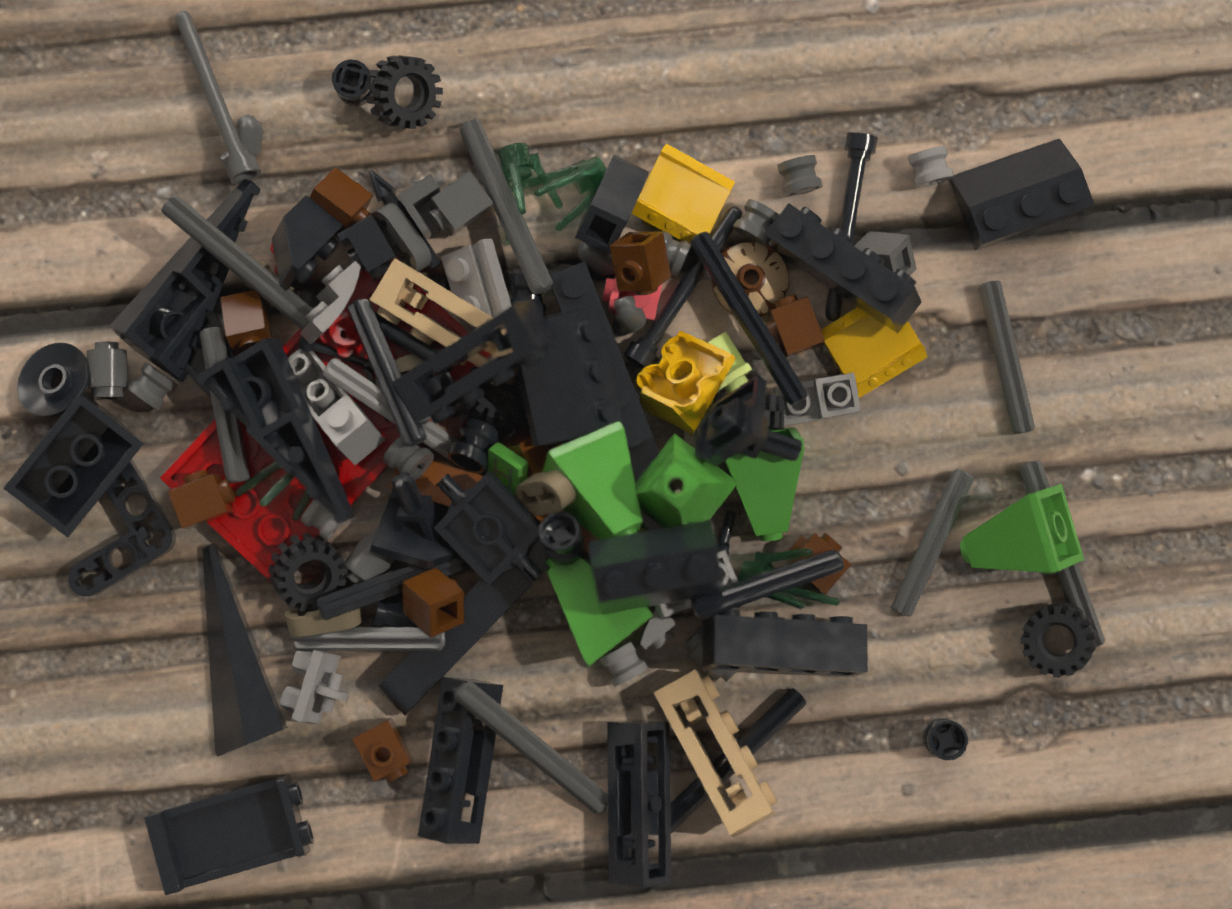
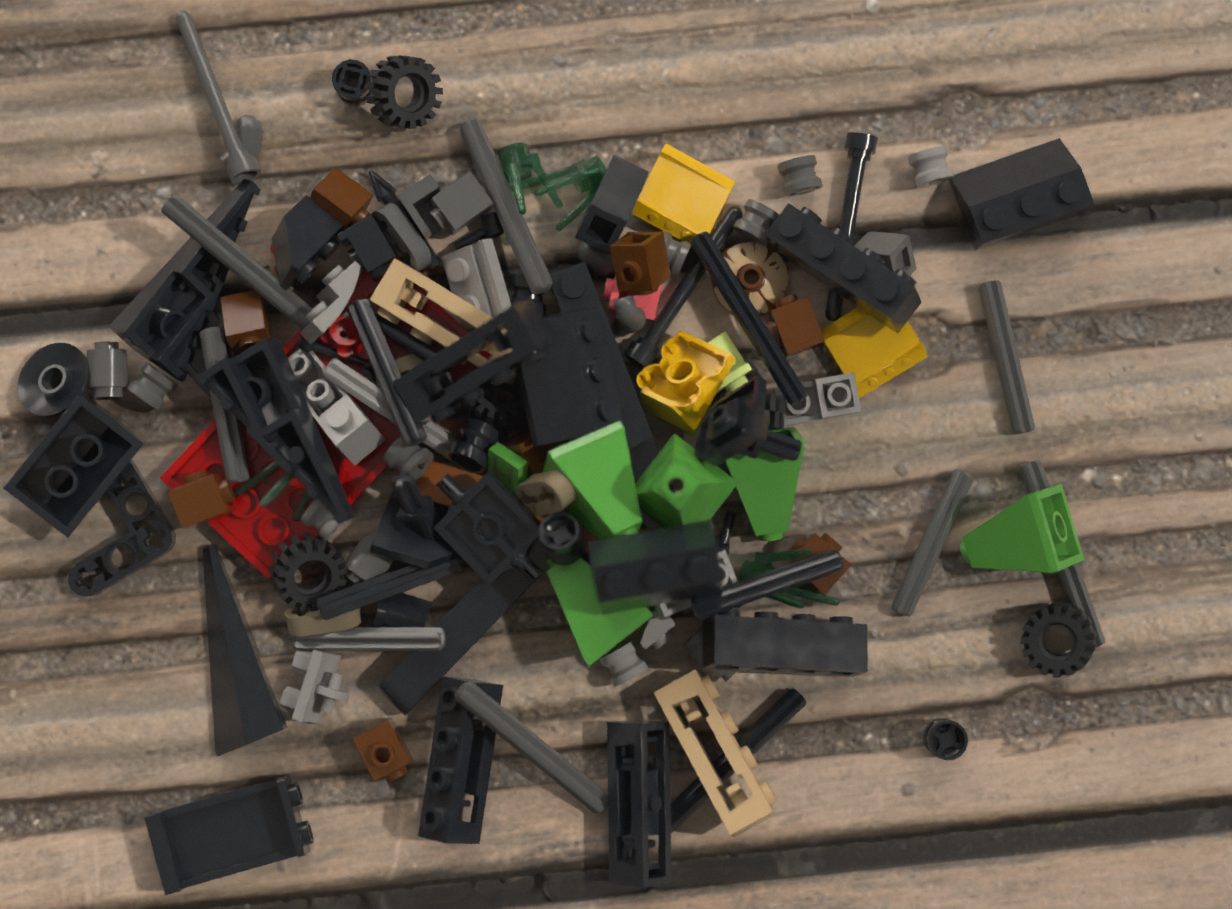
reddish brown brick [403,567,464,638] -> none
none -> black hand [454,212,504,250]

